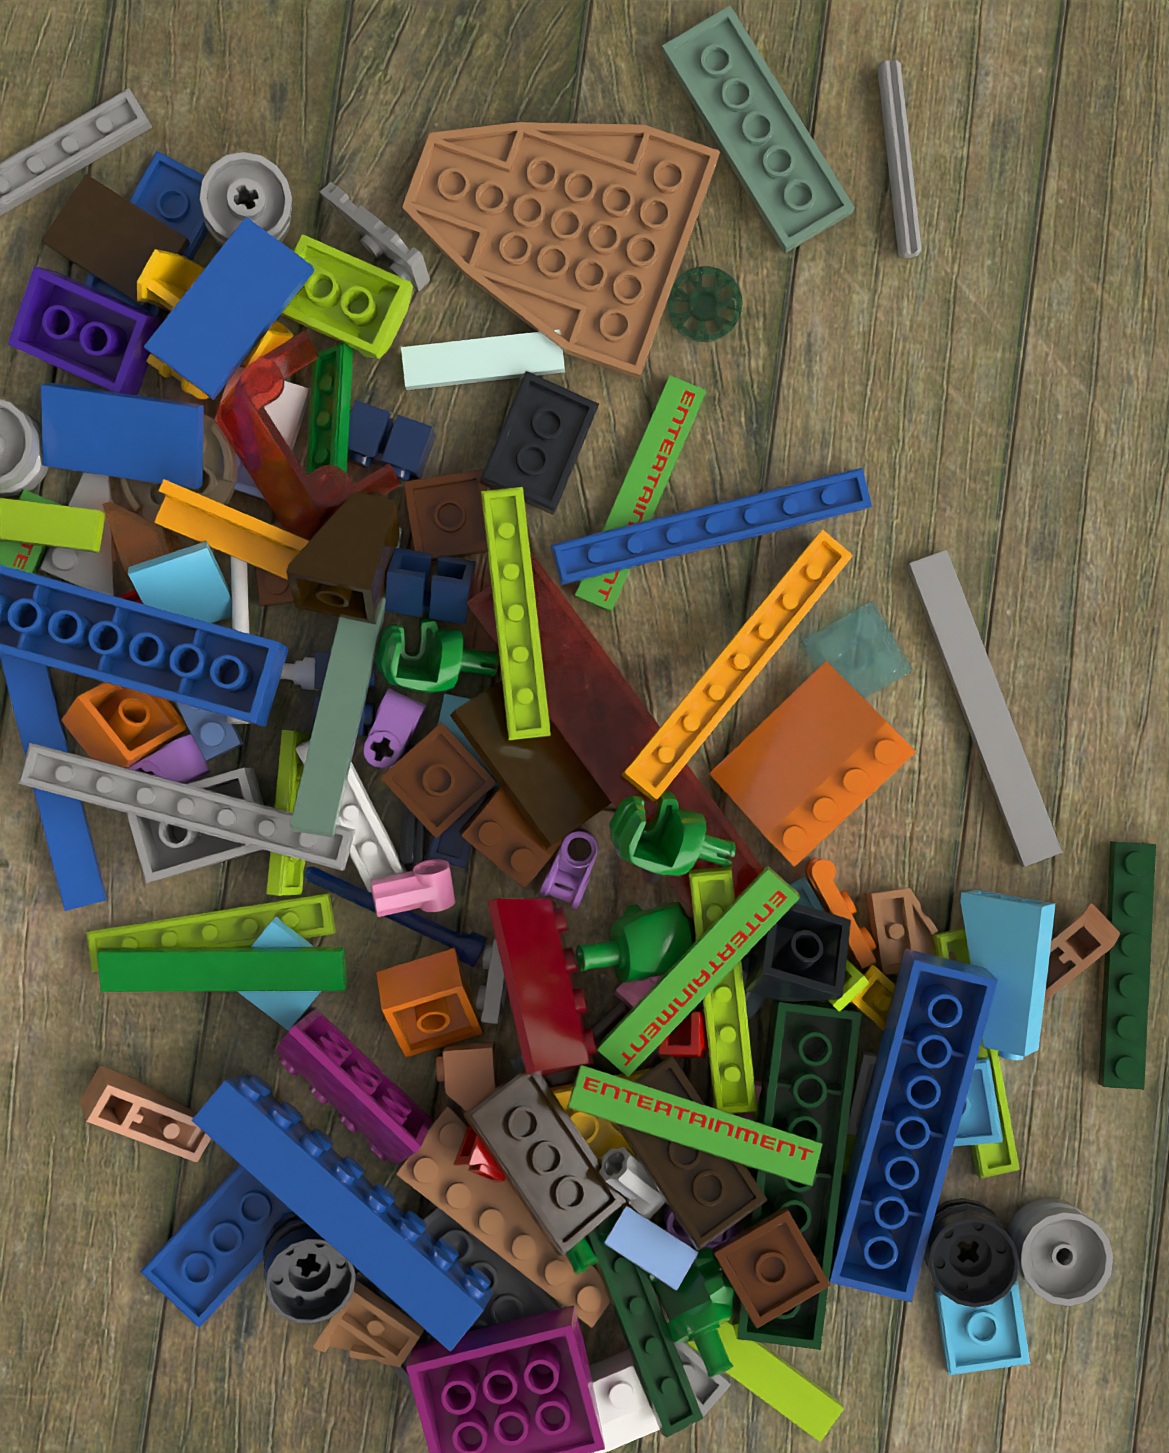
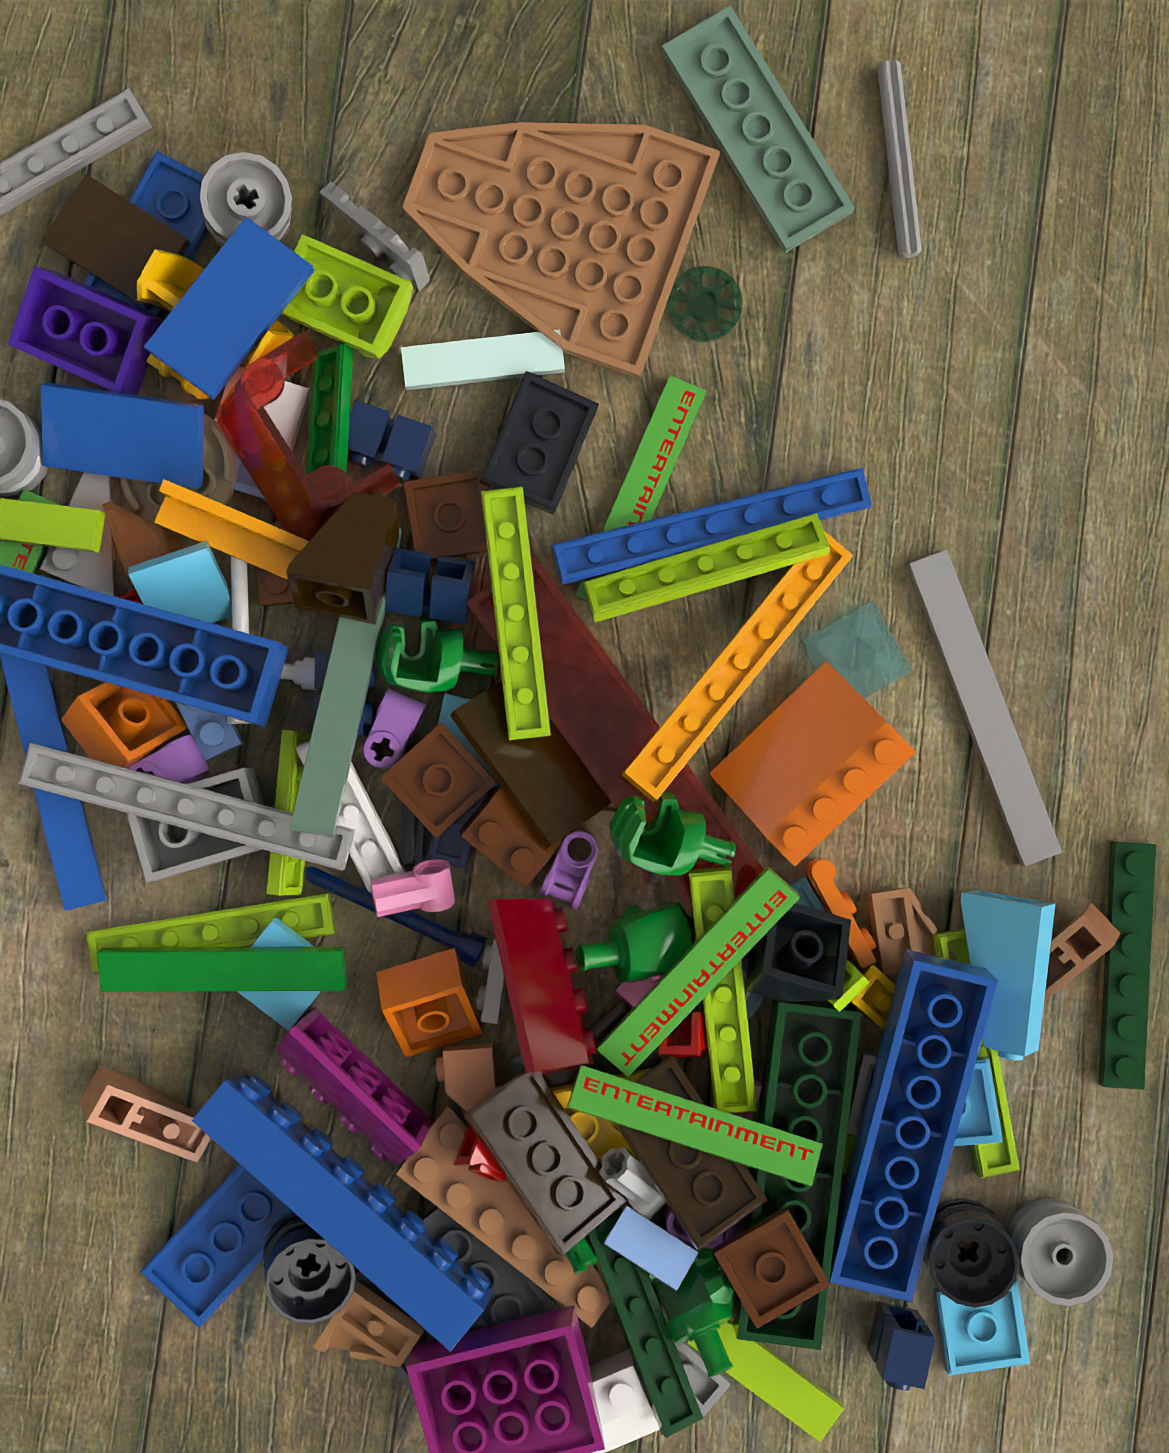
none -> lime tile [583,513,830,623]
none -> dark blue piece [867,1301,936,1391]

